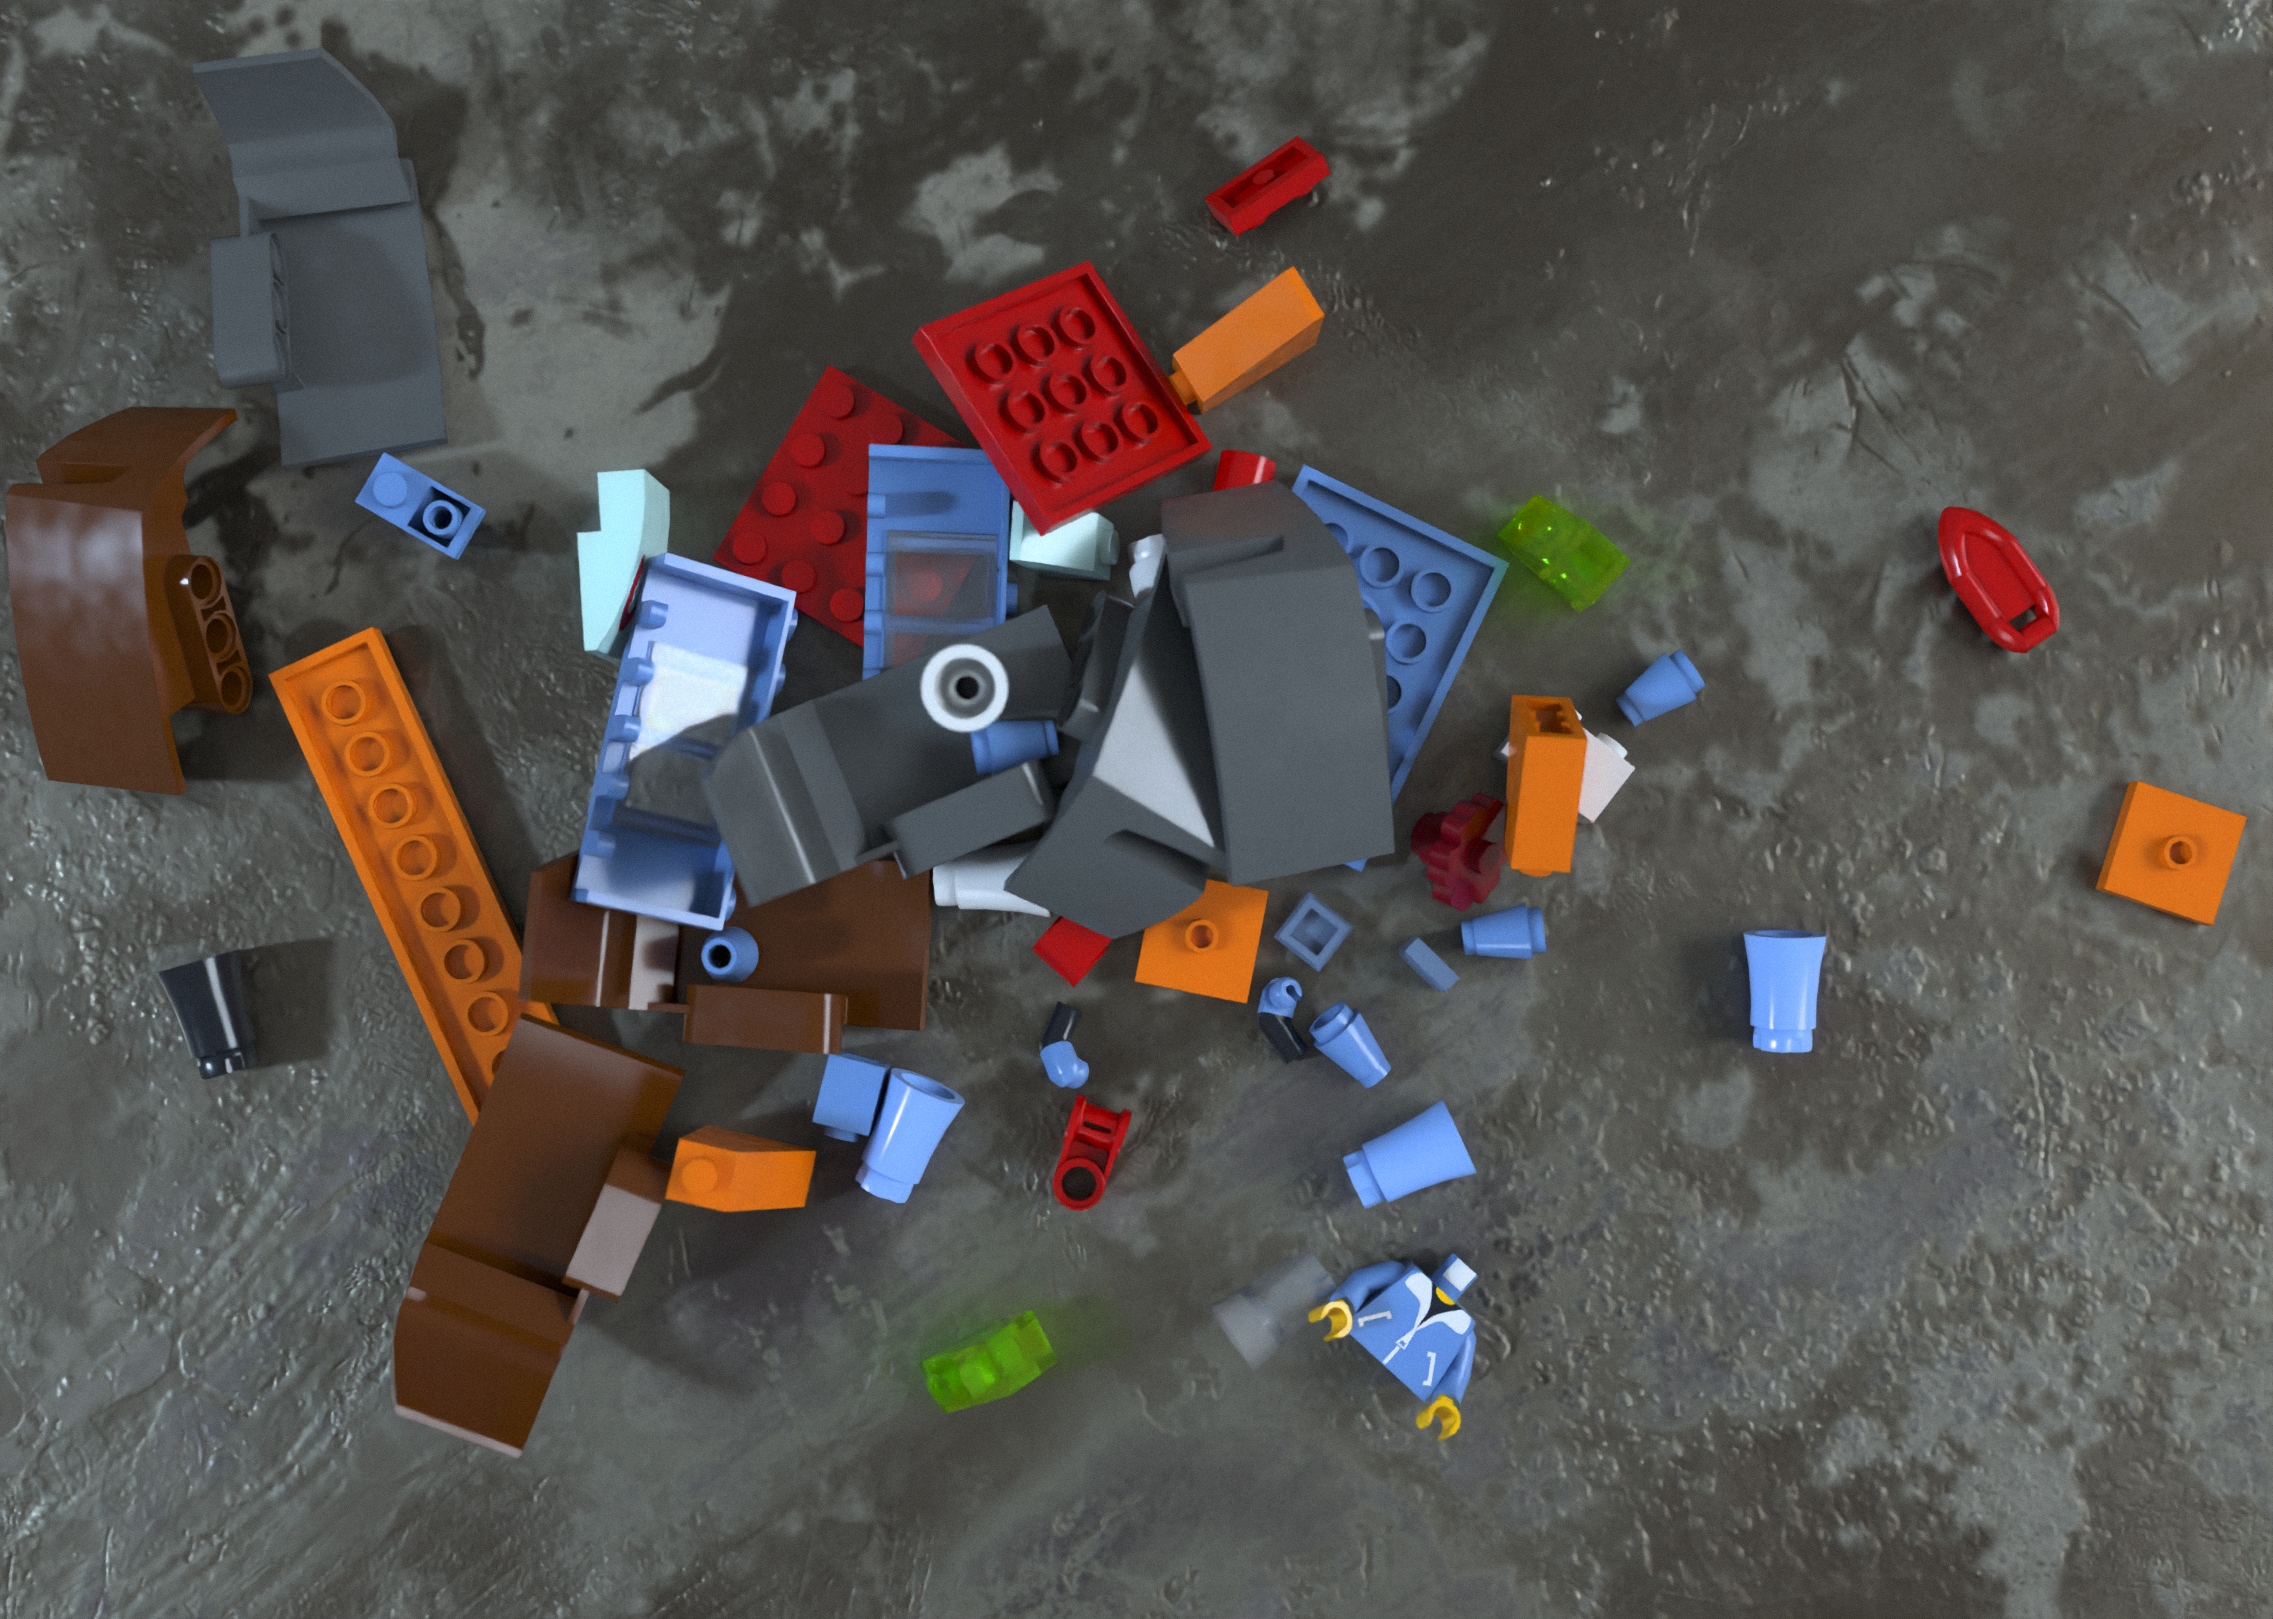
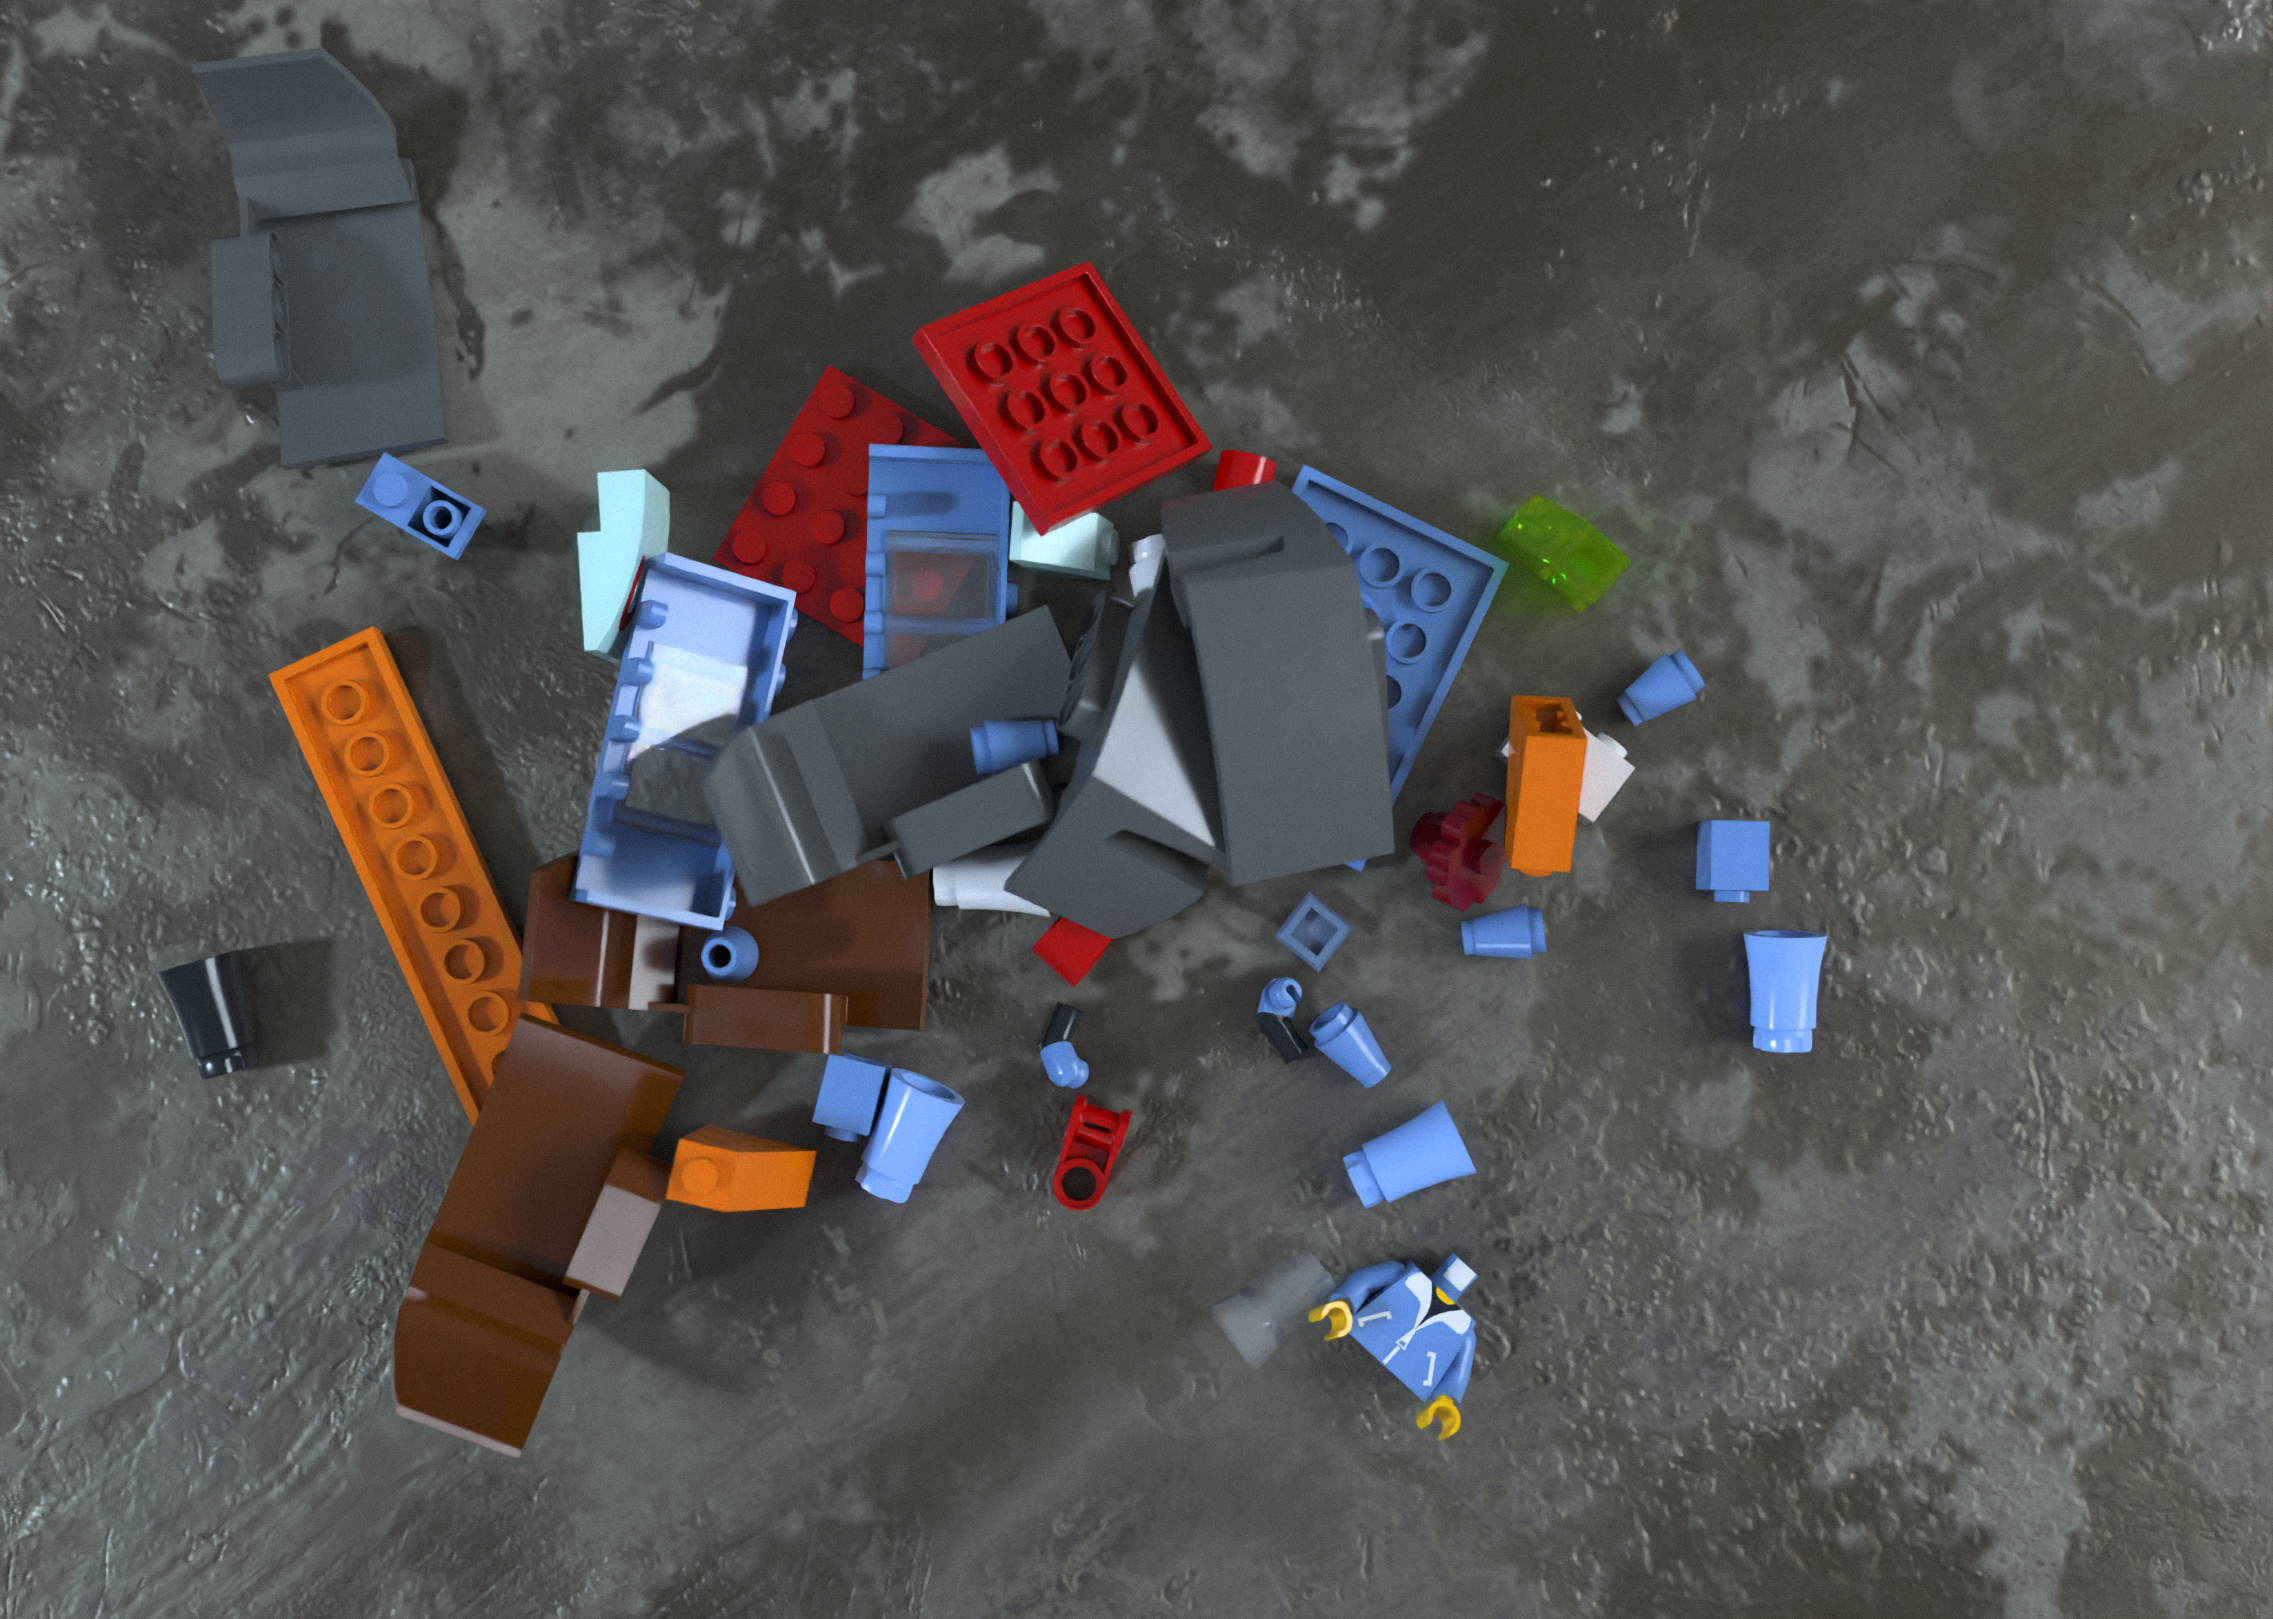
reddish brown beam [6,407,253,796] -> none
clear neon green slope [918,1309,1058,1414] -> none
white plant [921,645,1008,732] -> none
orange plate [1135,879,1269,1004] -> none
orange slope [1169,266,1325,415] -> none
red plate [1204,136,1331,237] -> none
sand blue tile [1398,936,1460,992] -> none
red piece [1937,507,2060,653] -> none
orange plate [2095,781,2247,926] -> none
none -> medium blue brick [1696,820,1770,903]

